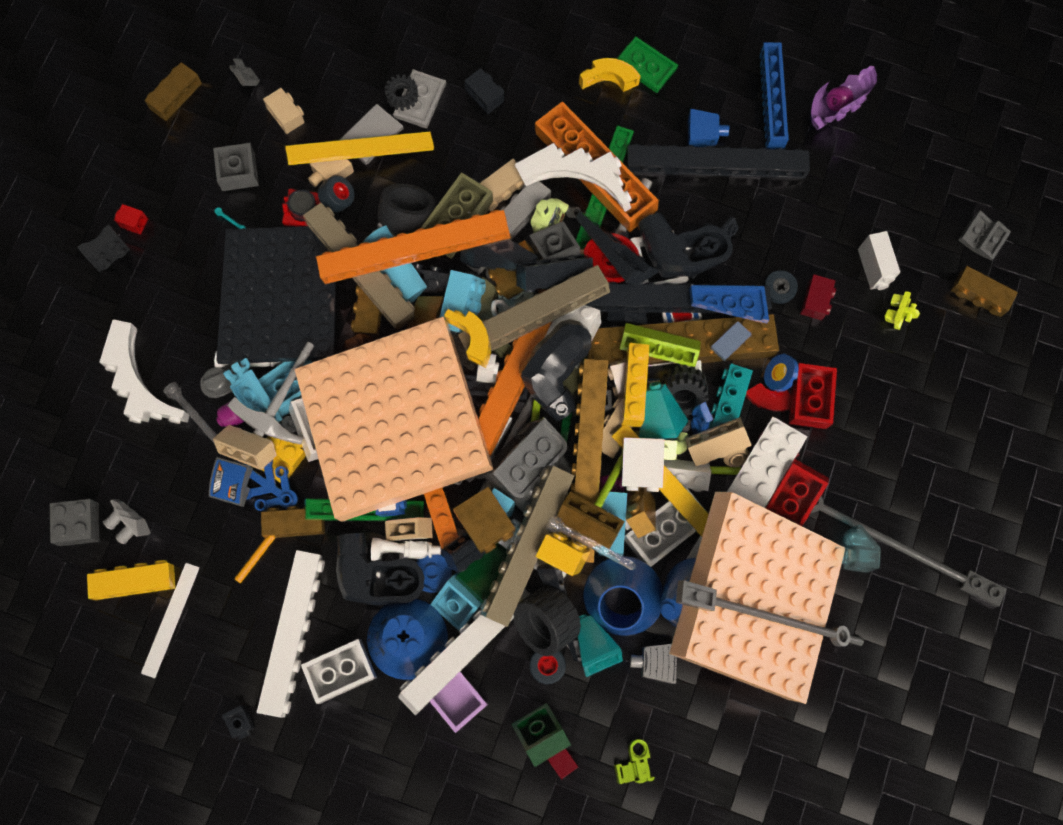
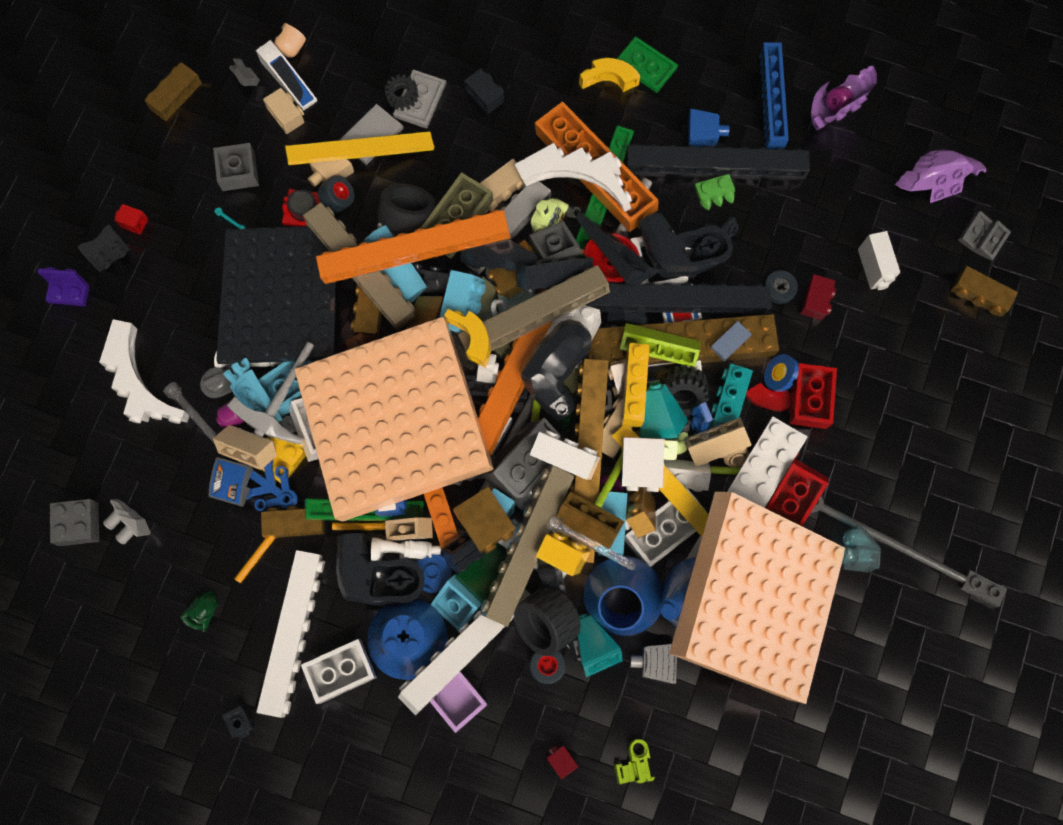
yellow brick [87,560,176,600] -> none
white sticker [141,563,199,678] -> none
dark green brick [511,703,571,767] -> none
dark grey bar [676,580,864,646] -> none
blue wing [689,285,769,324] -> none
neon yellow hips [885,291,920,330] -> none
none -> dark purple bracket [37,267,90,306]
none -> dark green piece [180,591,218,632]
none -> slope [256,40,317,111]
none -> light nougat helmet [274,23,306,58]
none -> light orange bar [332,522,386,530]
none -> white brick [530,430,601,480]
none -> bright green plate [694,174,735,210]
none -> medium lavender animal [895,149,986,203]

